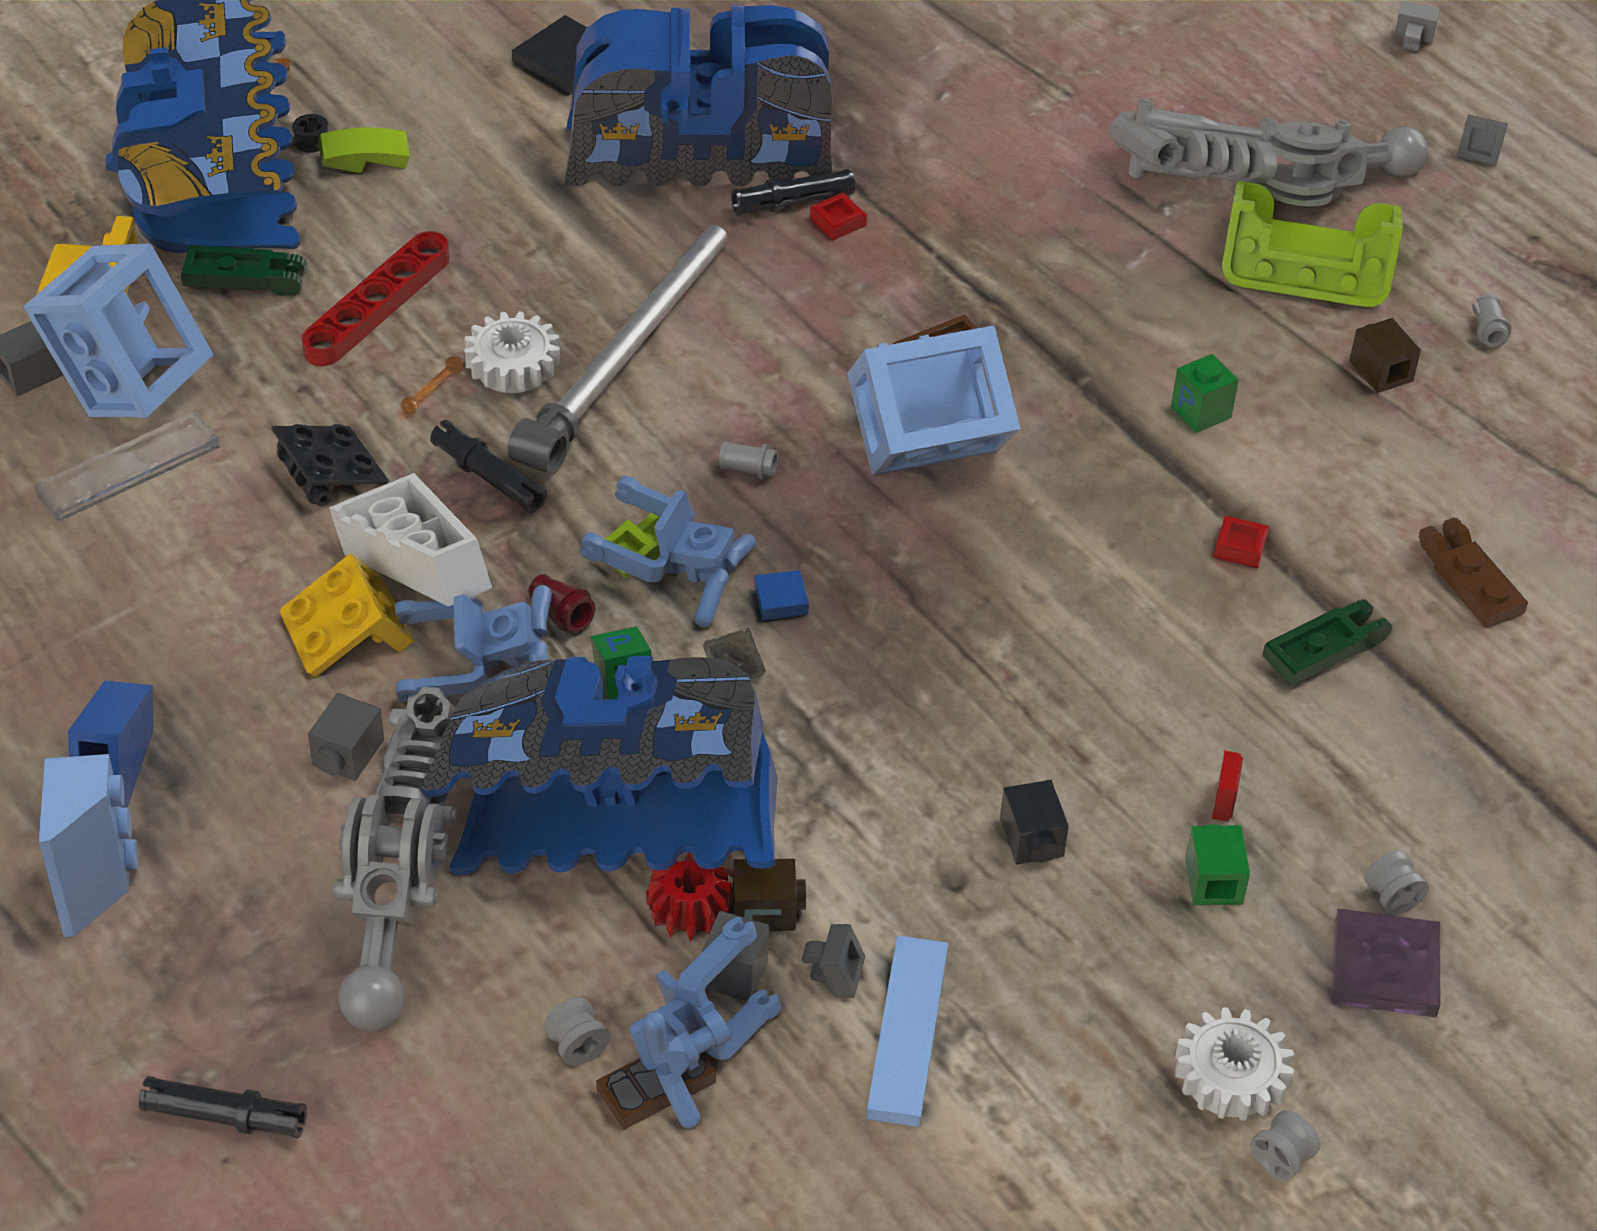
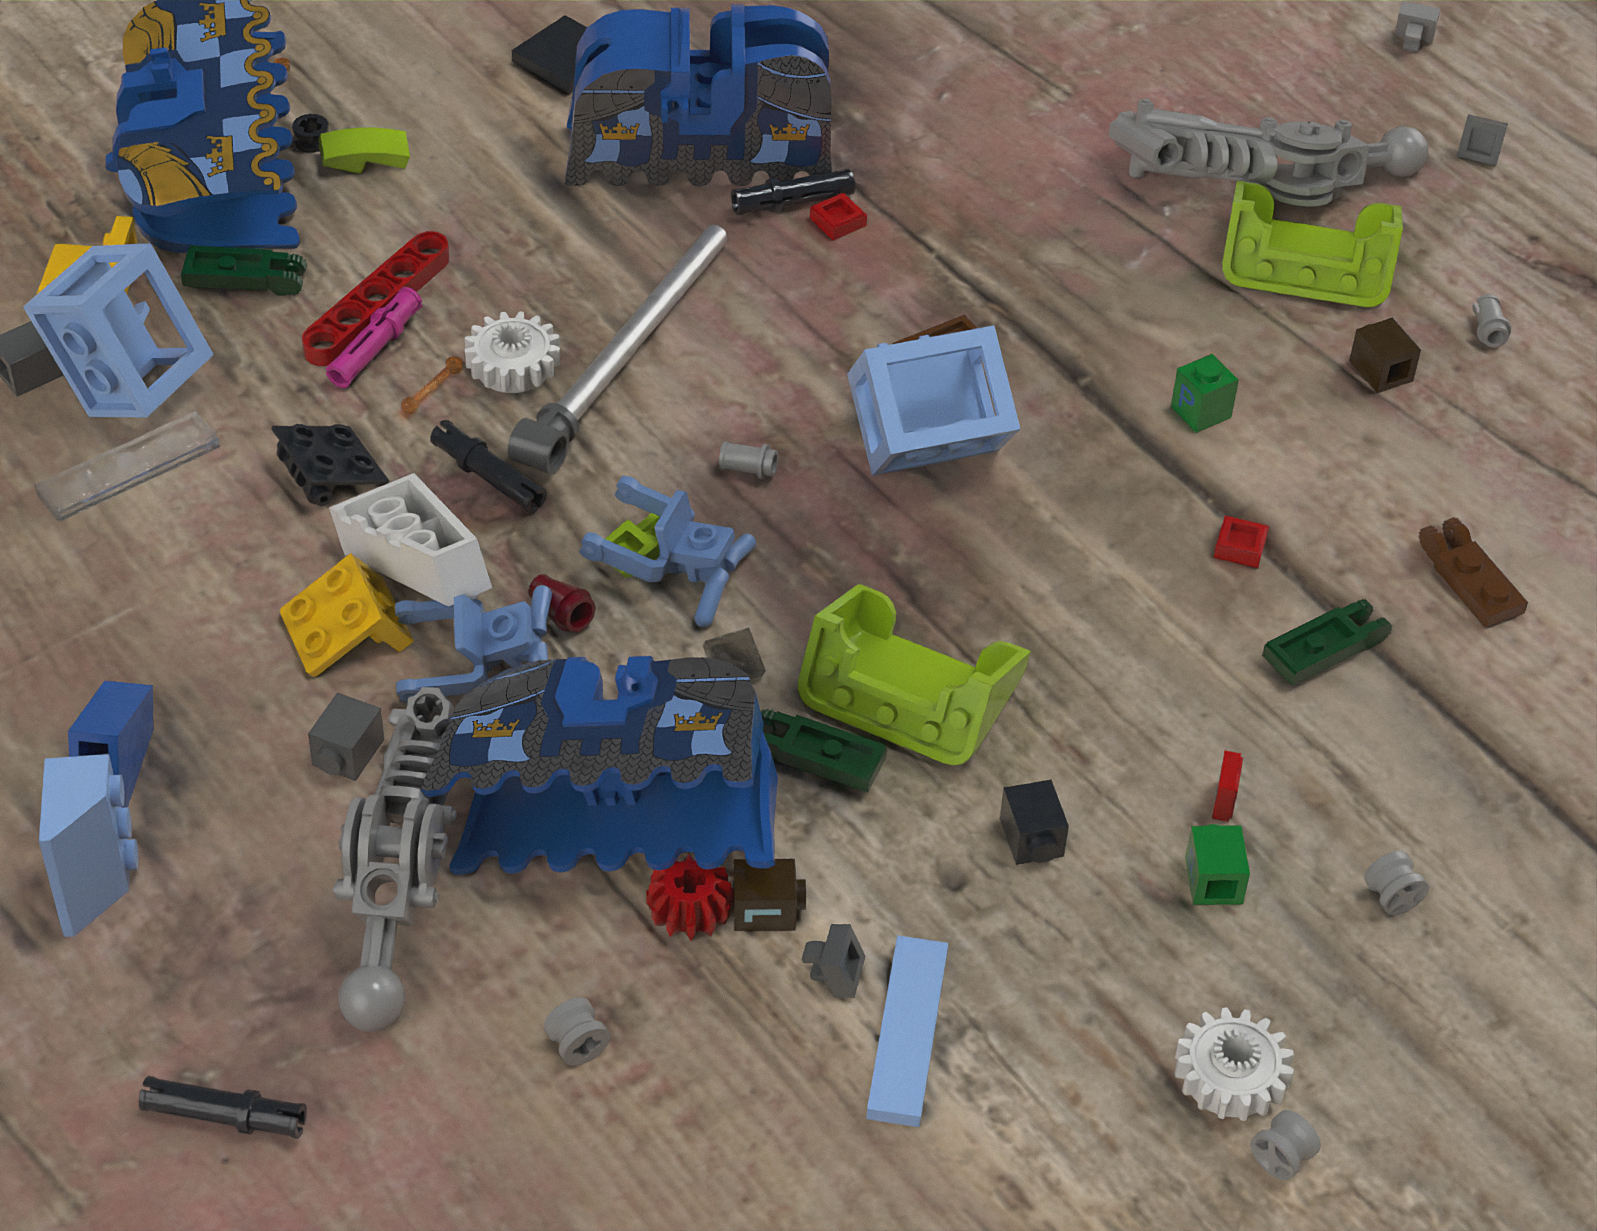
green brick [590,626,652,700] -> none
tile [596,1052,716,1130] -> none
medium blue piece [629,917,781,1128] -> none
dark grey brick [702,911,769,1001] -> none
blue tile [754,570,809,621] -> none
clear purple plate [1332,909,1441,1018] -> none
none -> dark pink pin [326,287,423,388]
none -> dark green hinge [761,708,887,792]
none -> lime windscreen [798,584,1031,765]

